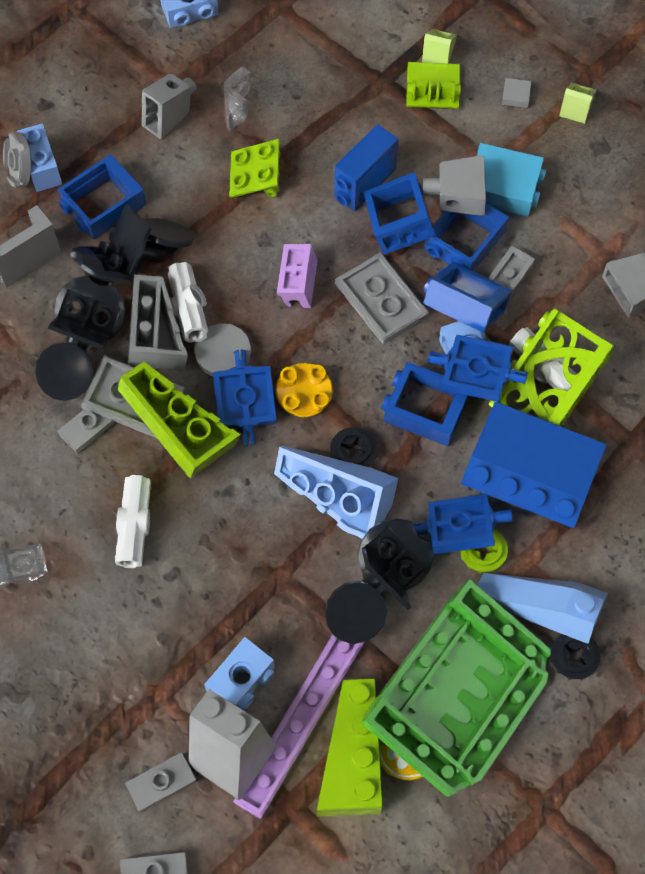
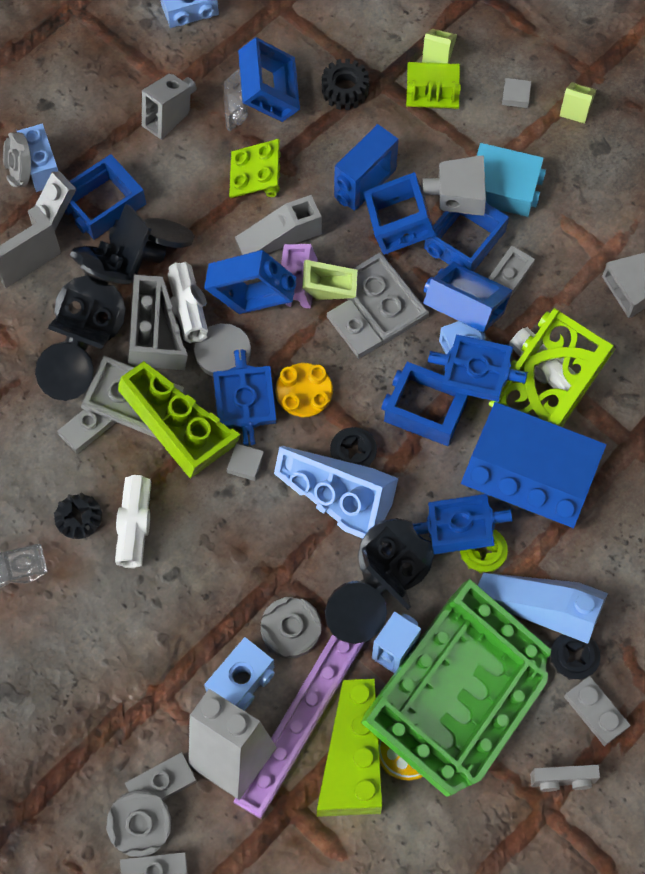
none -> light grey plate [34,171,76,231]
none -> black gear [54,492,102,539]
none -> light grey tile [106,790,171,857]
none -> blue window [204,250,296,314]
none -> light grey tile [227,443,264,481]
none -> light grey slope [235,195,322,255]
none -> blue window [238,37,300,122]
none -> light grey tile [261,597,321,658]
none -> yellowish green slope [302,260,358,300]
none -> black tyre [322,59,369,110]
none -> light grey plate [327,299,382,359]
none -> light blue brick [372,611,421,673]
none -> light grey plate [530,765,600,792]
none -> light grey plate [564,676,630,747]

